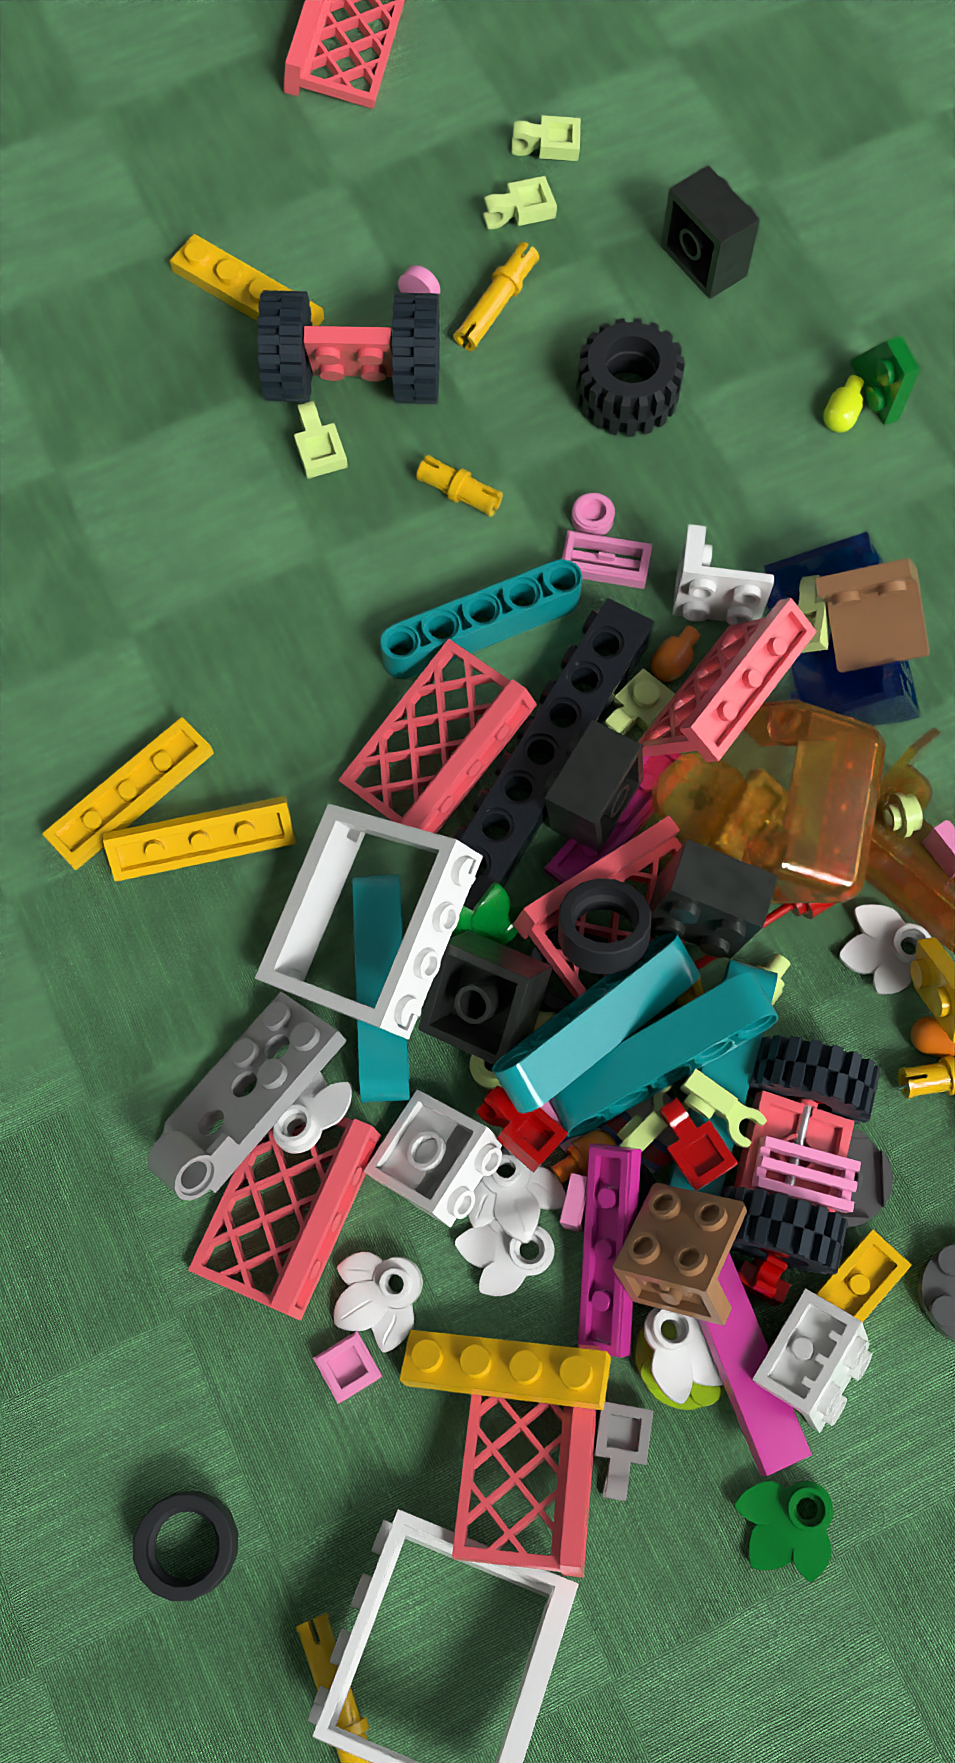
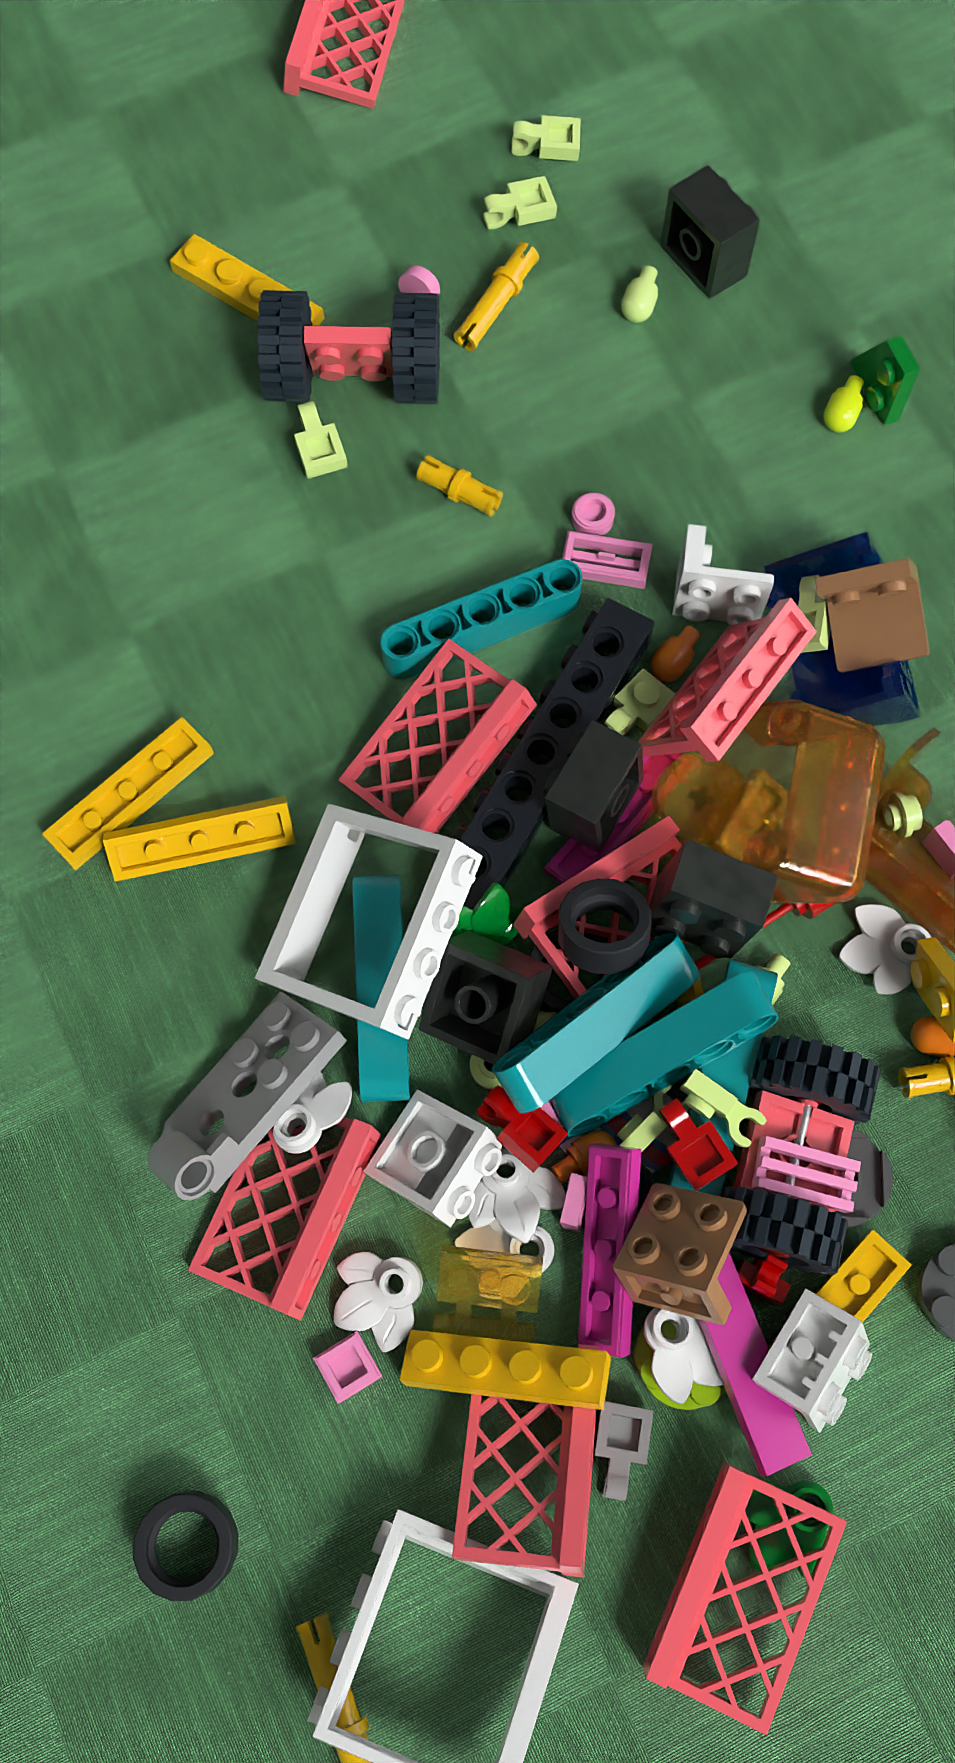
black tyre [576,318,685,437] -> none
none -> clear yellow plate [433,1245,543,1343]
none -> yellowish green cylinder [621,266,658,323]
none -> coral fence [642,1461,847,1735]

